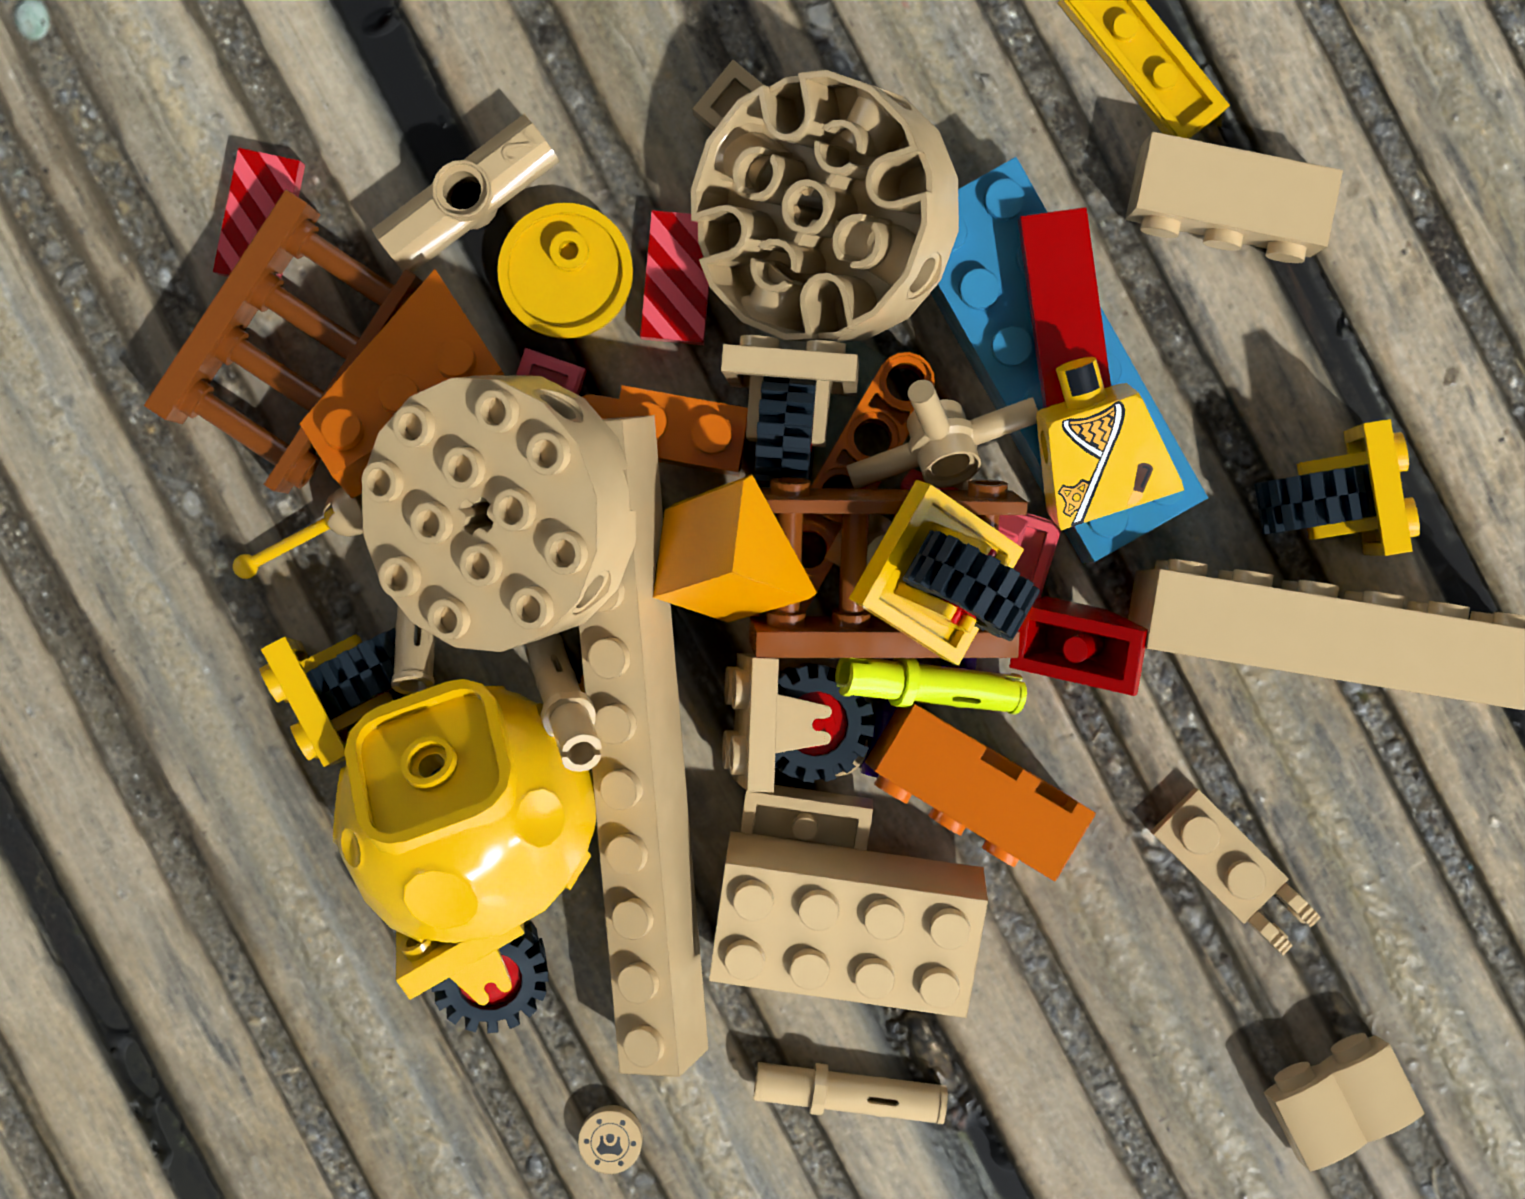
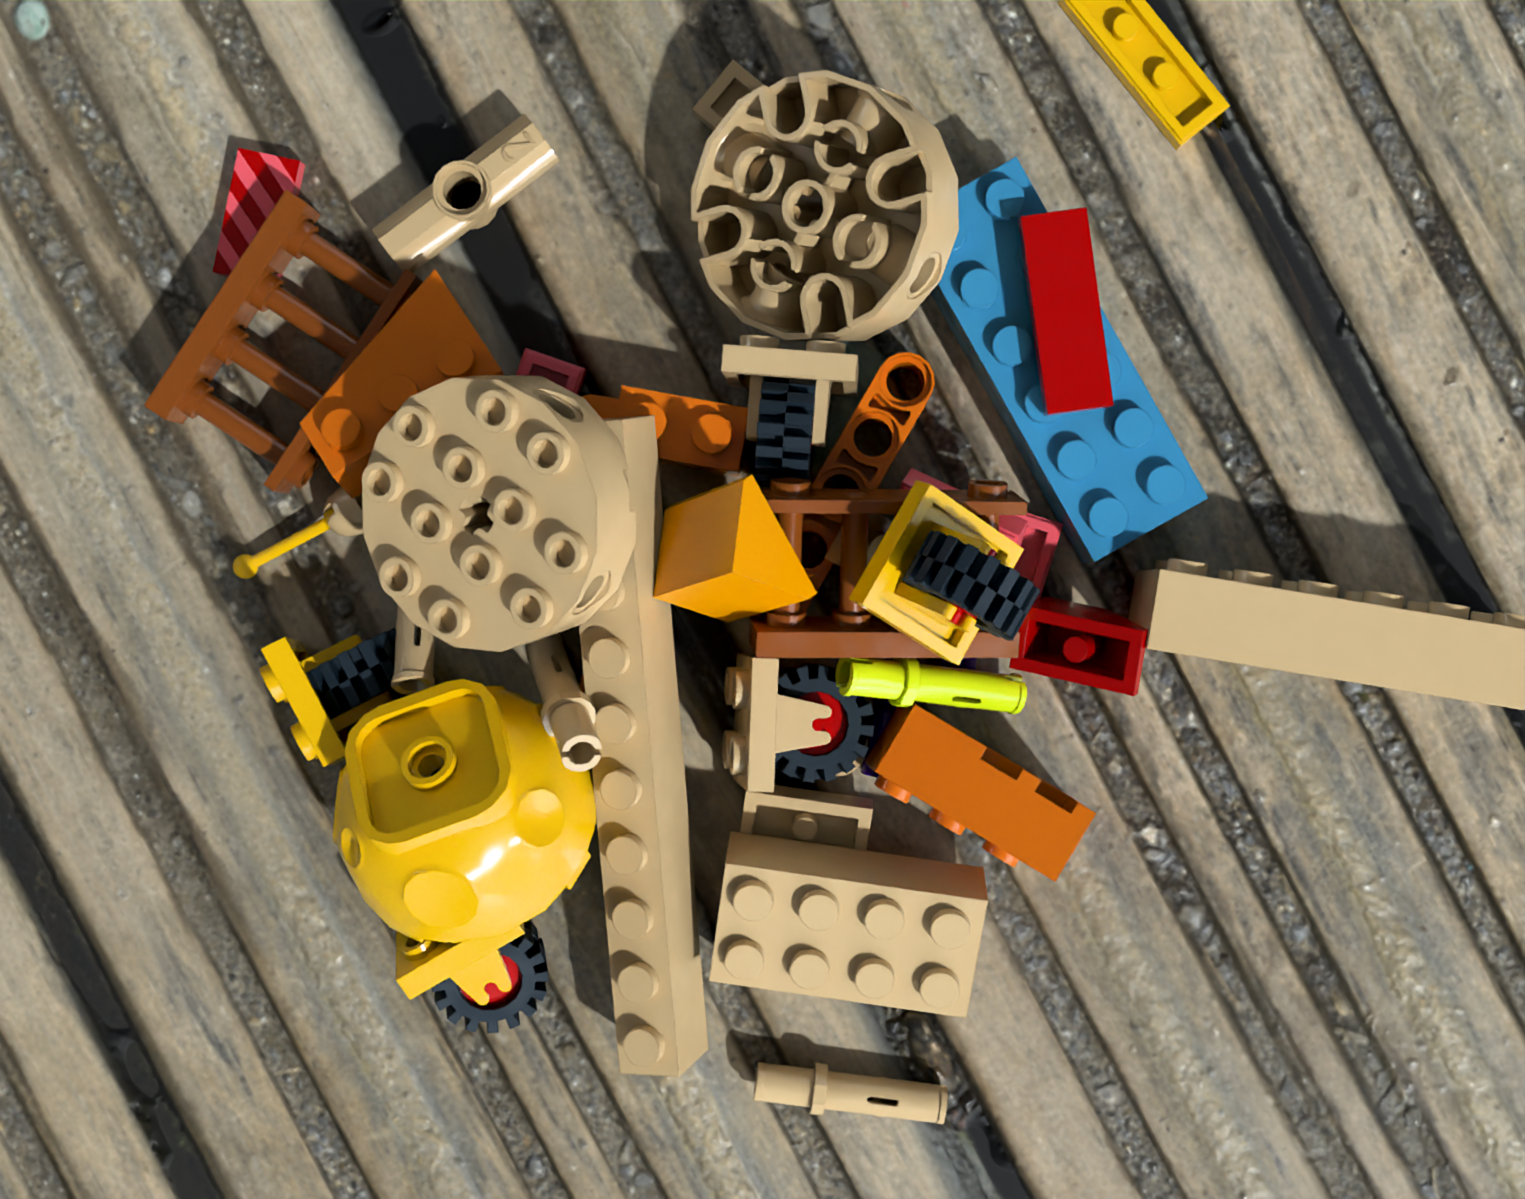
yellow piece [497,203,633,339] -> none
tan tile [578,1105,643,1174] -> none
tile [640,210,709,345] -> none
tan bar [847,380,1038,490] -> none
yellow torso [1036,357,1184,530] -> none
tan brick [1125,132,1343,263] -> none
tan hinge [1150,787,1321,956] -> none
plate [1254,419,1420,556] -> none
tan brick [1264,1033,1425,1172] -> none

